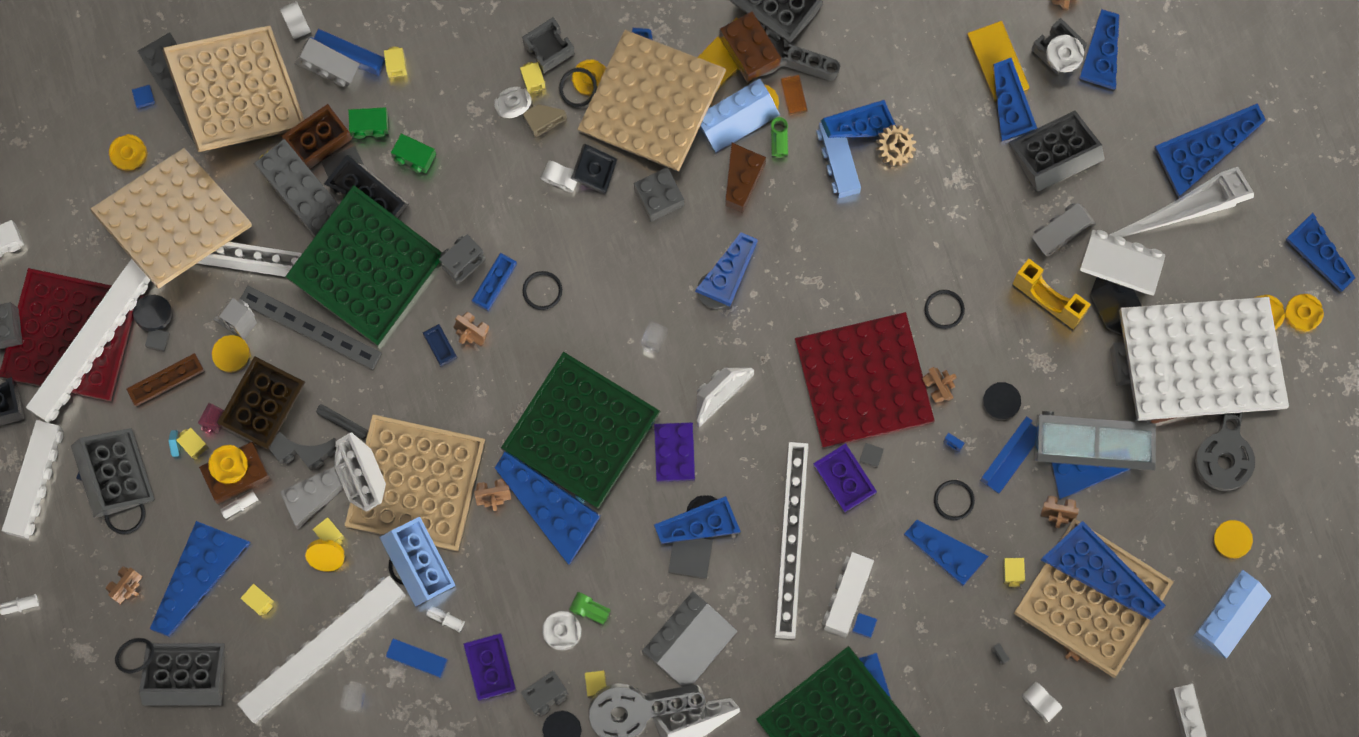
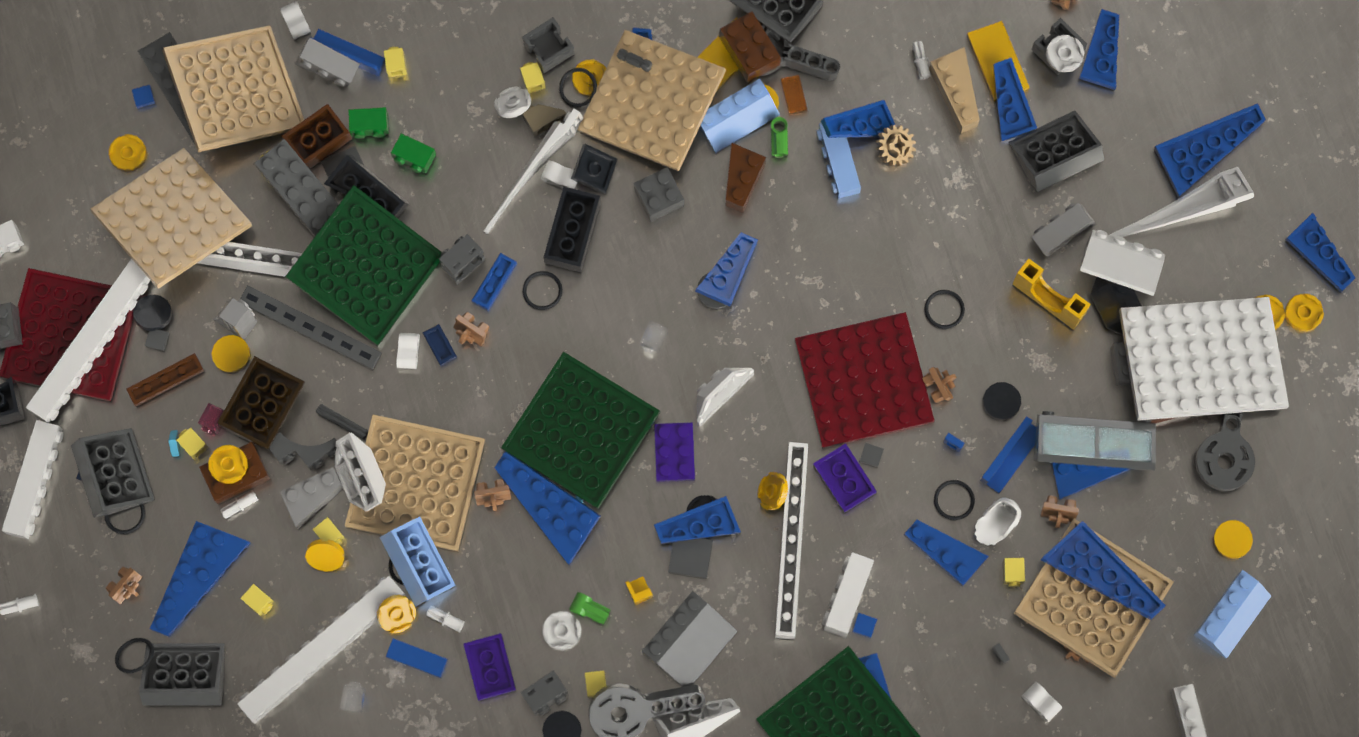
none -> yellow tile [377,595,416,633]
none -> white axle [397,332,420,369]
none -> white plate [483,109,583,234]
none -> black brick [543,186,601,272]
none -> dark grey axle [617,49,652,72]
none -> yellow panel [625,577,653,606]
none -> yellow tile [758,472,788,511]
none -> white axle [912,41,931,79]
none -> tan wedge [929,47,980,134]
none -> white hair [974,498,1021,546]

